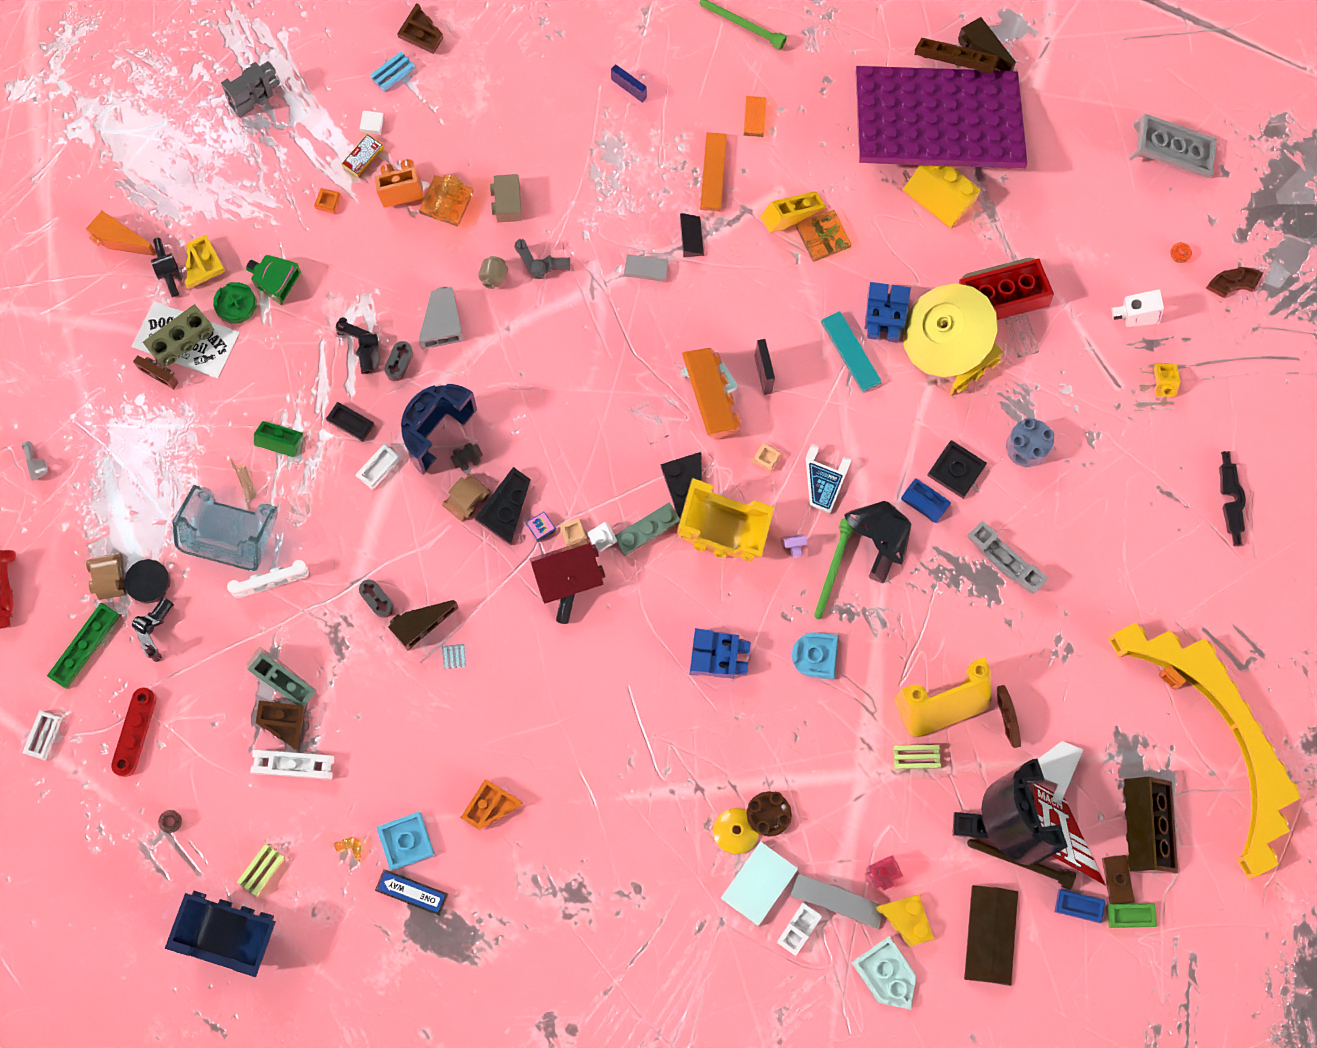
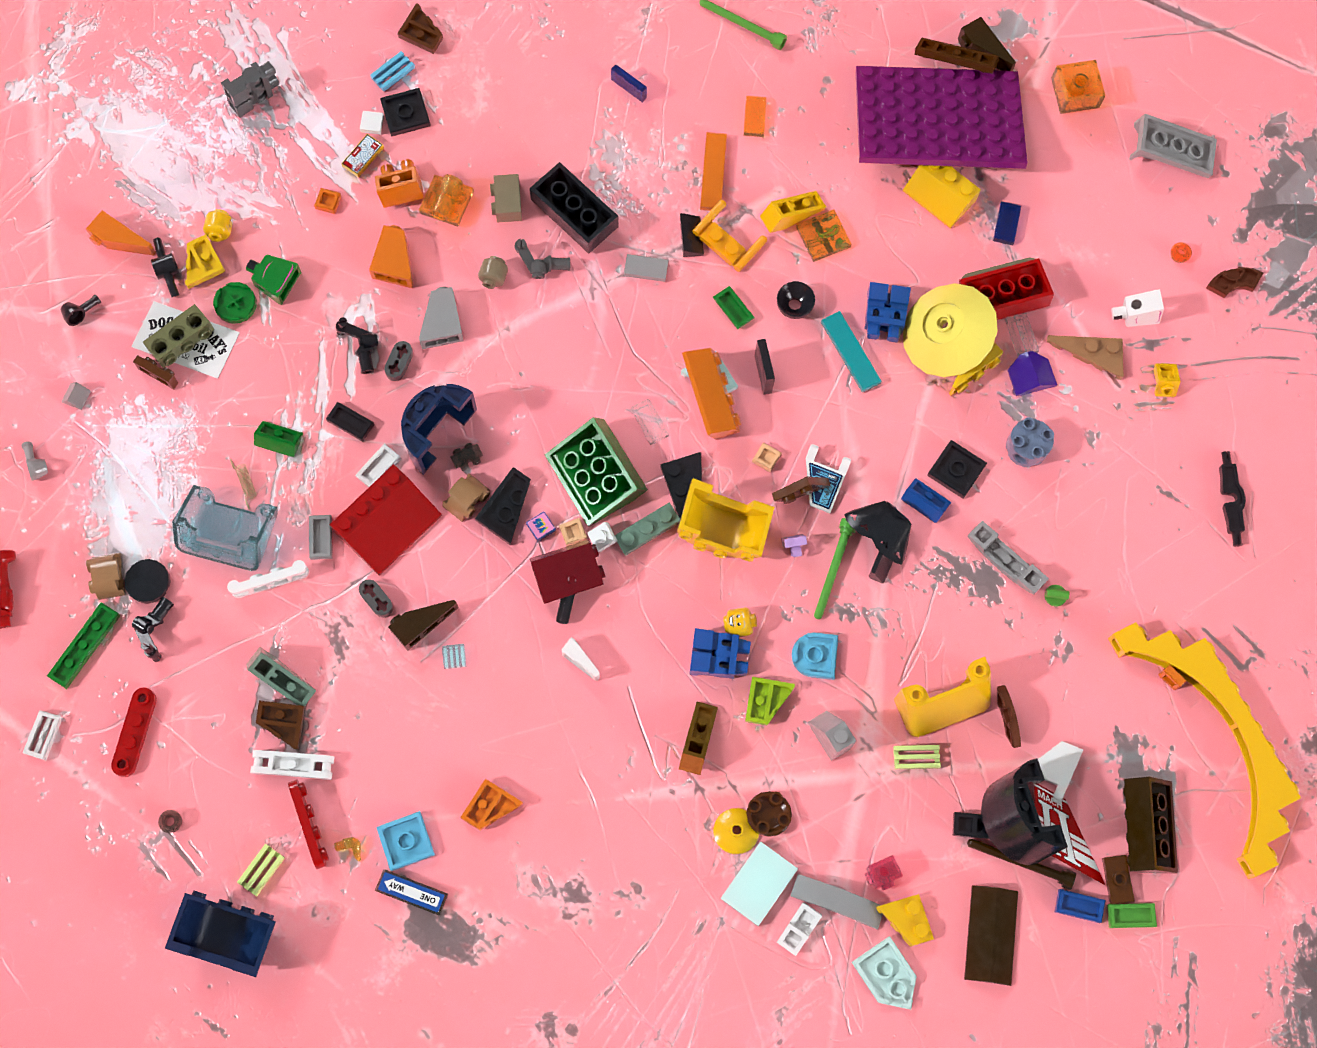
none -> black bar [60,294,101,326]
none -> light grey slope [61,382,91,410]
none -> yellow head [203,209,233,242]
none -> red plate [288,780,329,869]
none -> light grey tile [309,515,333,560]
none -> red slope [329,464,442,576]
none -> orange slope [369,225,413,288]
none -> black tile [380,88,431,137]
none -> black brick [529,162,619,254]
none -> green slope [545,417,648,526]
none -> white slope [561,637,600,681]
none -> pearl gold slope [679,701,718,775]
none -> light orange plate [692,200,767,272]
none -> green tile [713,286,755,330]
none -> yellow head [723,607,757,637]
none -> lime wing [745,677,795,726]
none -> reddish brown wing [772,476,831,504]
none -> black piece [777,281,815,319]
none -> light grey slope [807,711,857,761]
none -> clear blue tile [993,201,1021,246]
none -> dark purple slope [1007,351,1057,397]
none -> bright green plate [1044,585,1070,607]
none -> medium nougat wing [1047,335,1124,380]
none -> brick [1051,60,1106,114]

